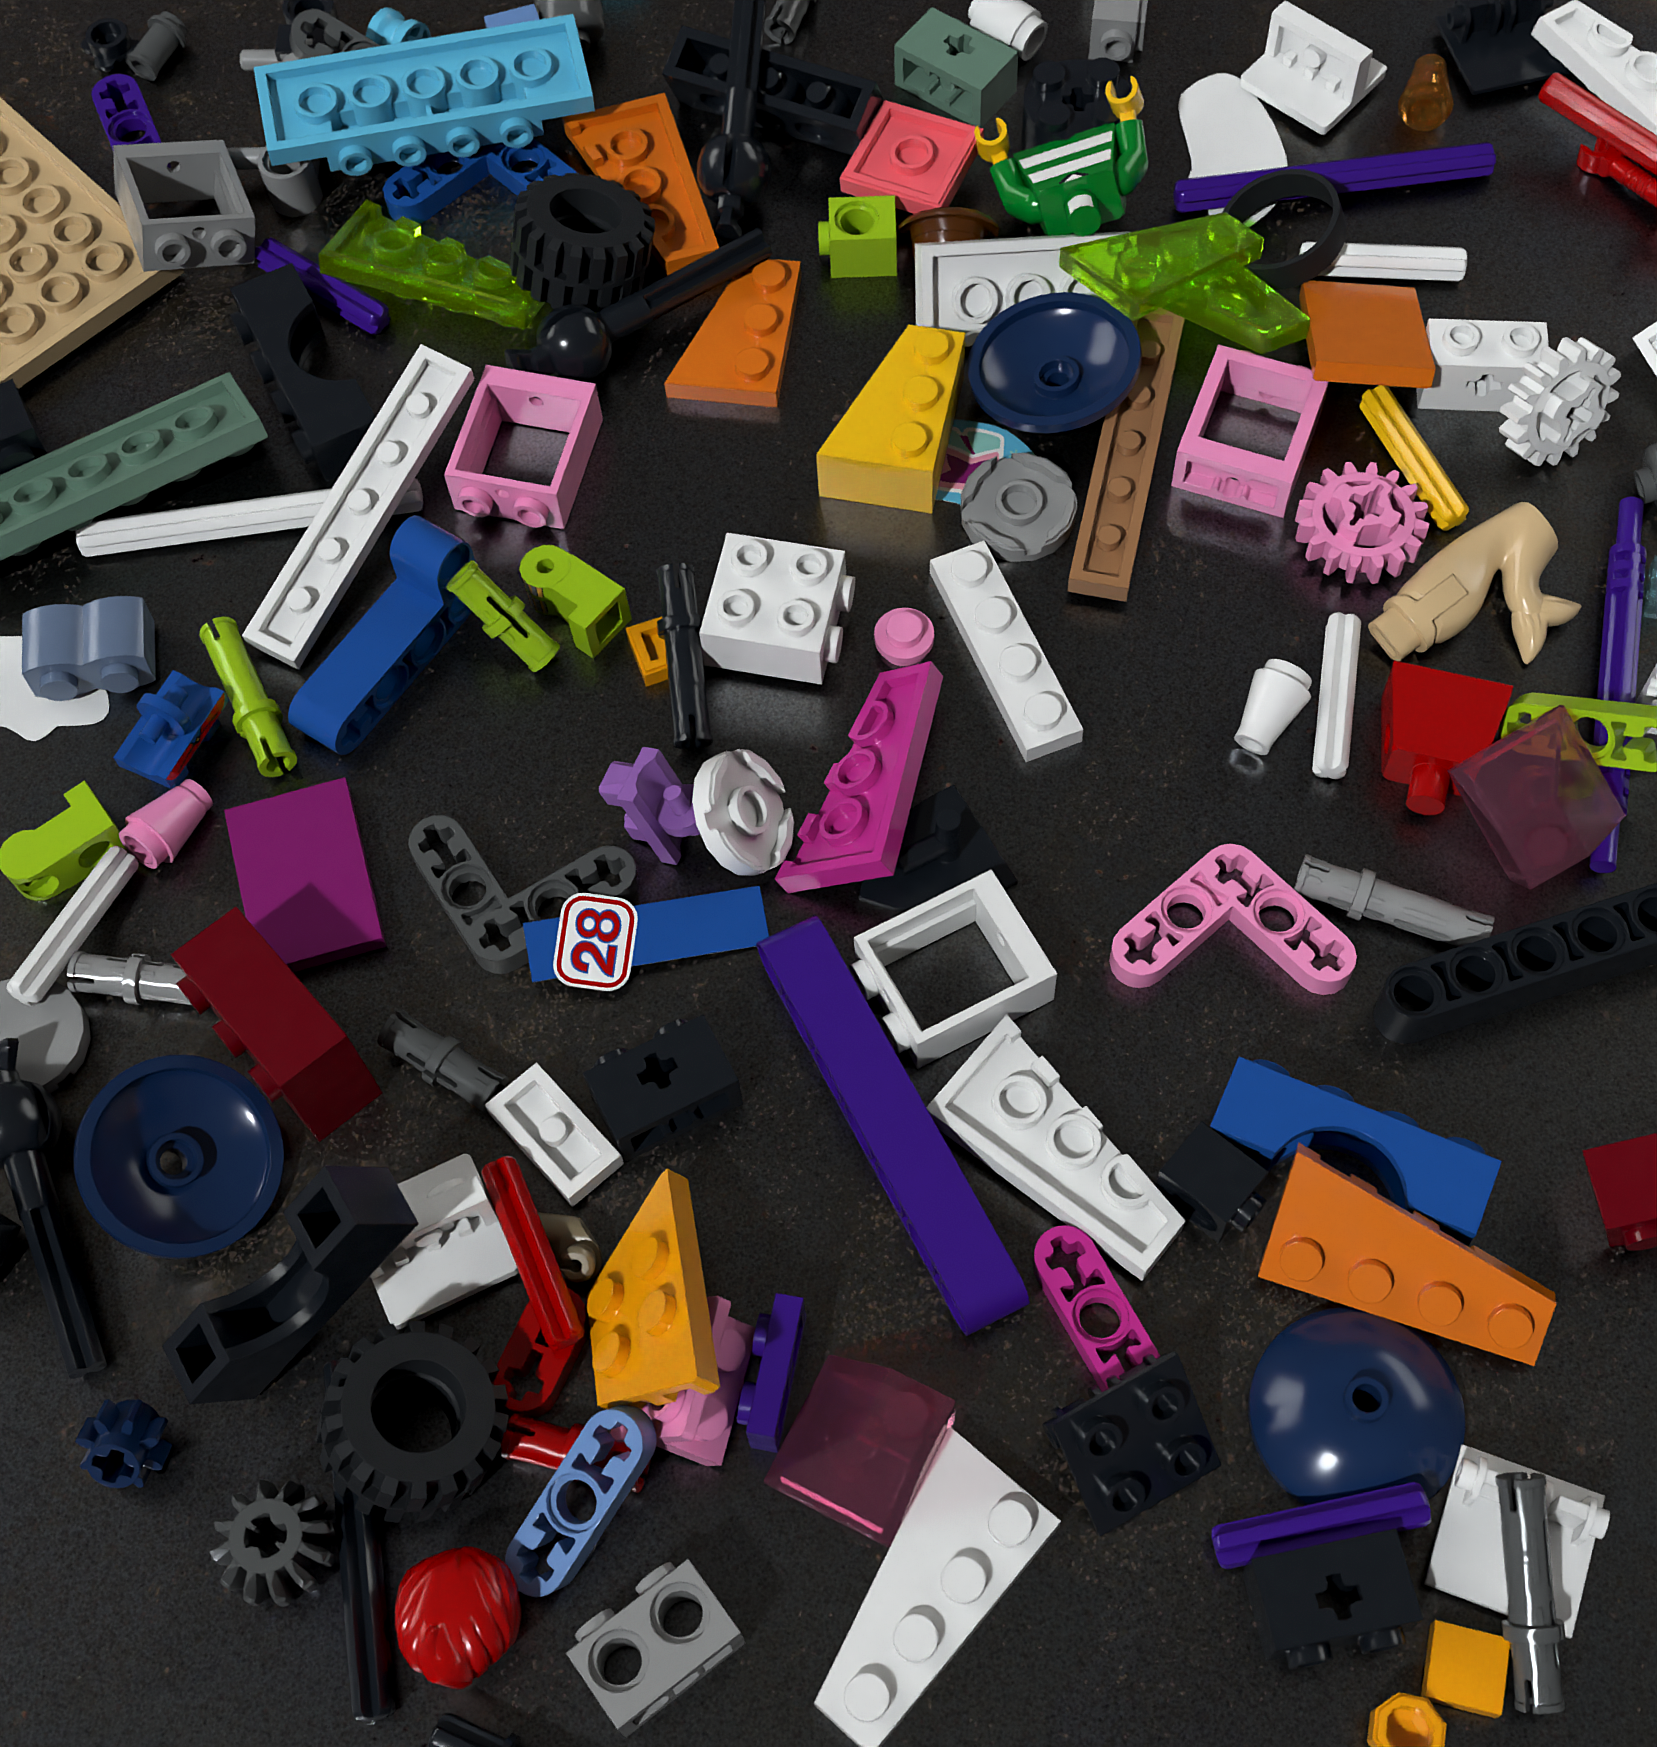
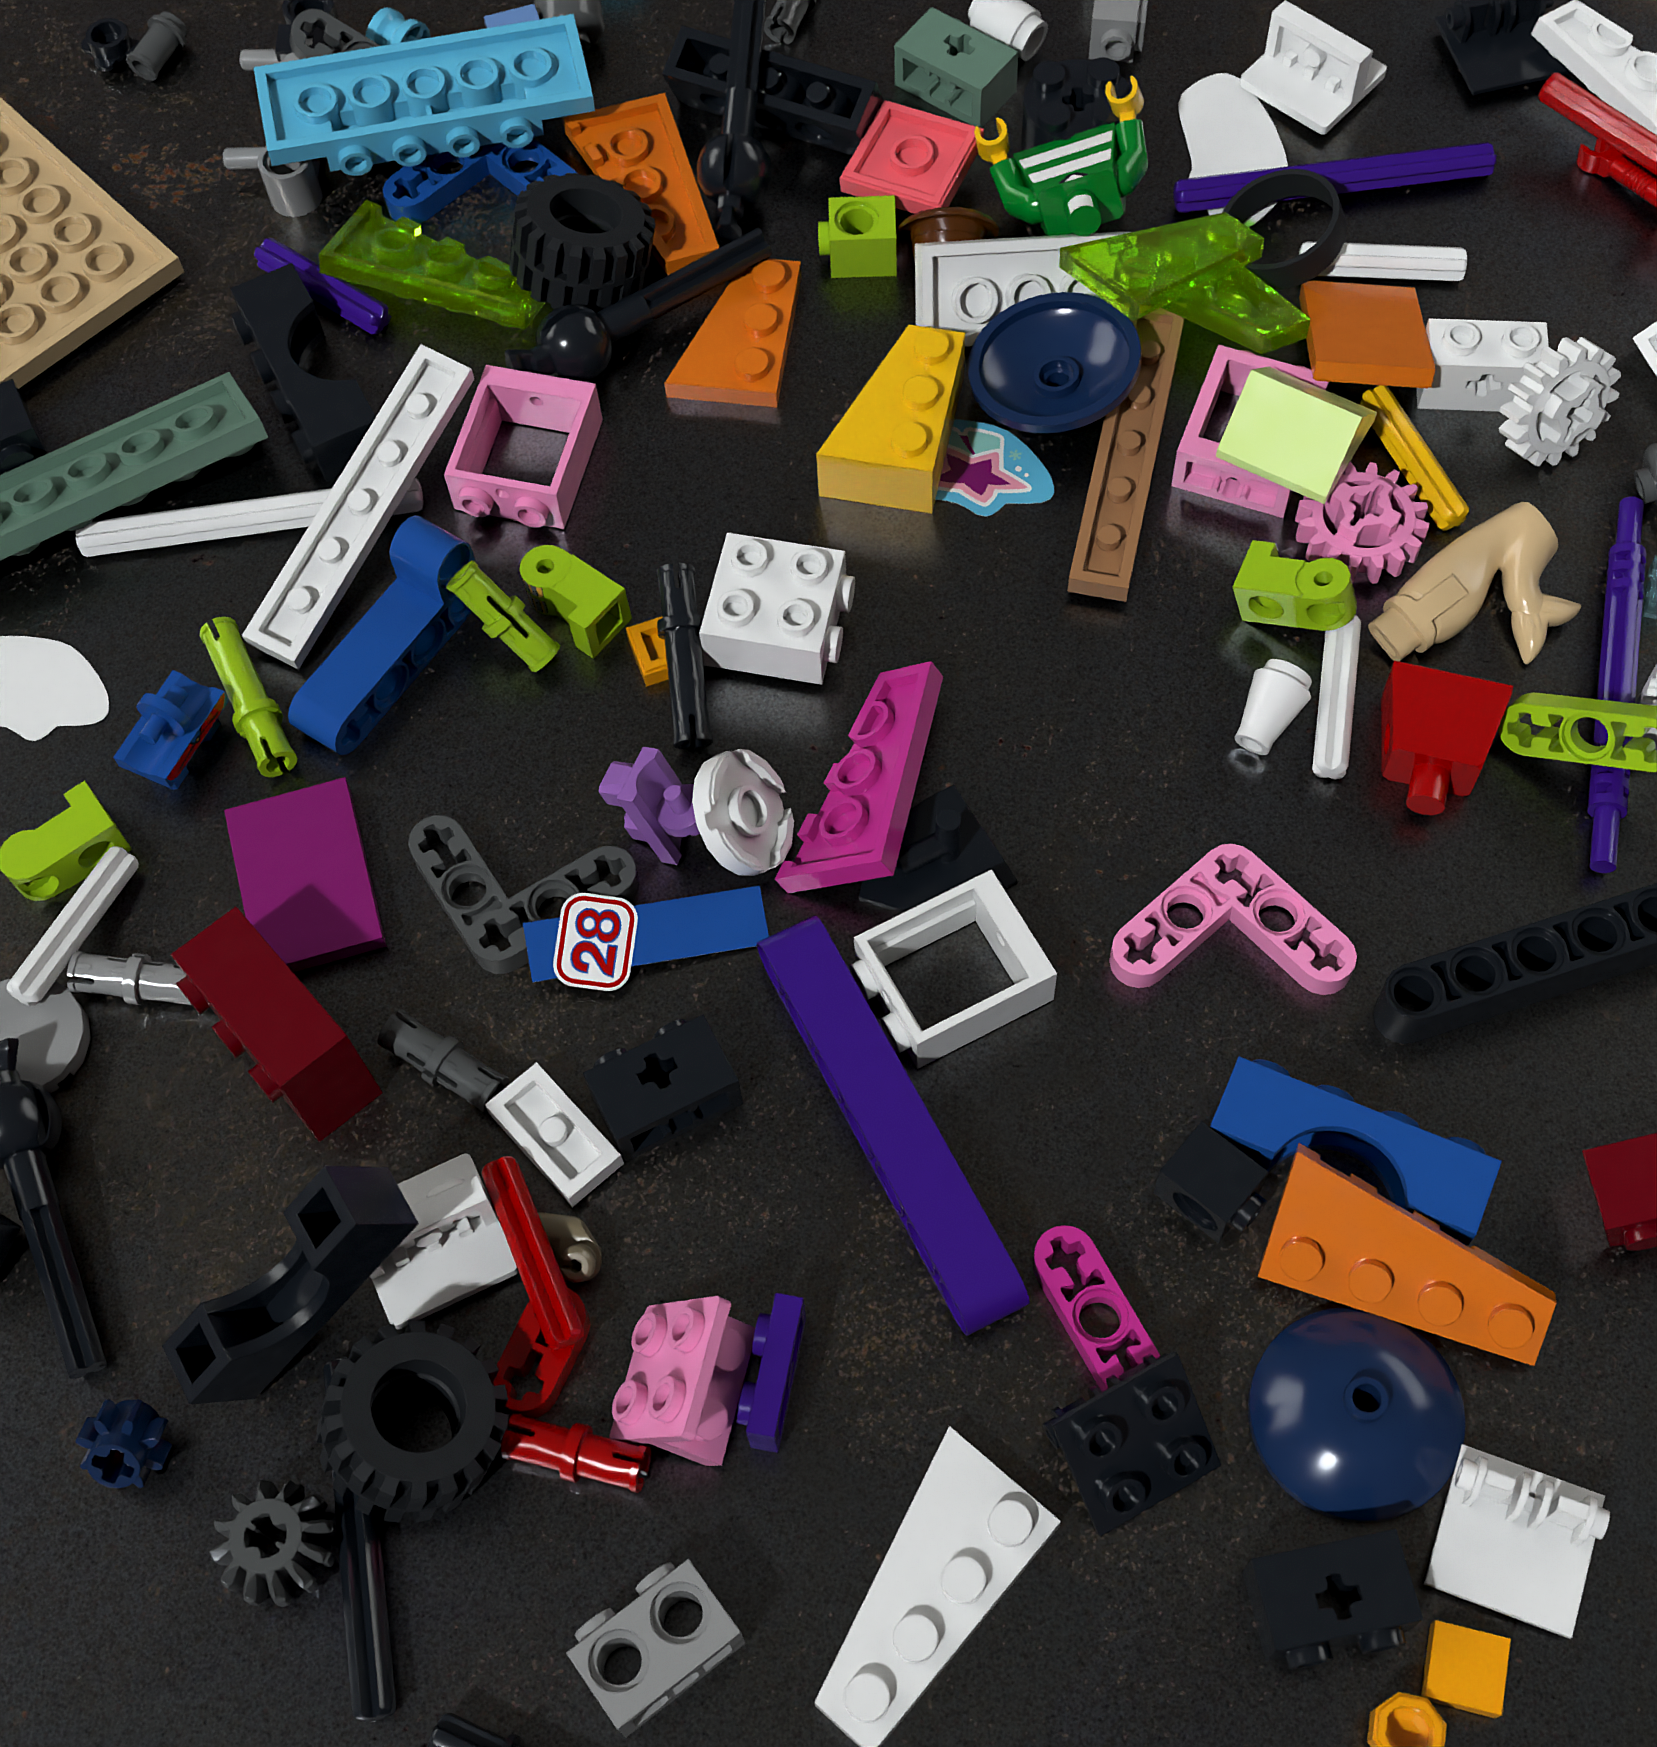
sand blue brick [22,596,156,701] -> none
dark blue dish [74,1055,284,1259] -> none
dark purple beam [91,74,172,168] -> none
light grey window [113,140,255,272] -> none
bright pink cone [119,779,213,869] -> none
red hair [395,1546,521,1689] -> none
medium blue beam [505,1405,657,1597] -> none
light orange wing [586,1168,720,1409] -> none
clear pink slope [764,1355,956,1548] -> none
bright pink plate [874,608,934,666] -> none
white wing [926,1014,1185,1281] -> none
white plate [930,541,1083,762] -> none
light grey tile [960,453,1077,562] -> none
dark purple axle [1212,1482,1431,1569] -> none
light grey pin [1293,854,1495,947] -> none
clear orange cone [1398,54,1453,131] -> none
clear pink slope [1447,705,1626,890] -> none
dark grey pin [1495,1472,1566,1714] -> none
none -> yellowish green slope [1216,366,1377,504]
none -> lime leg [1233,540,1357,631]

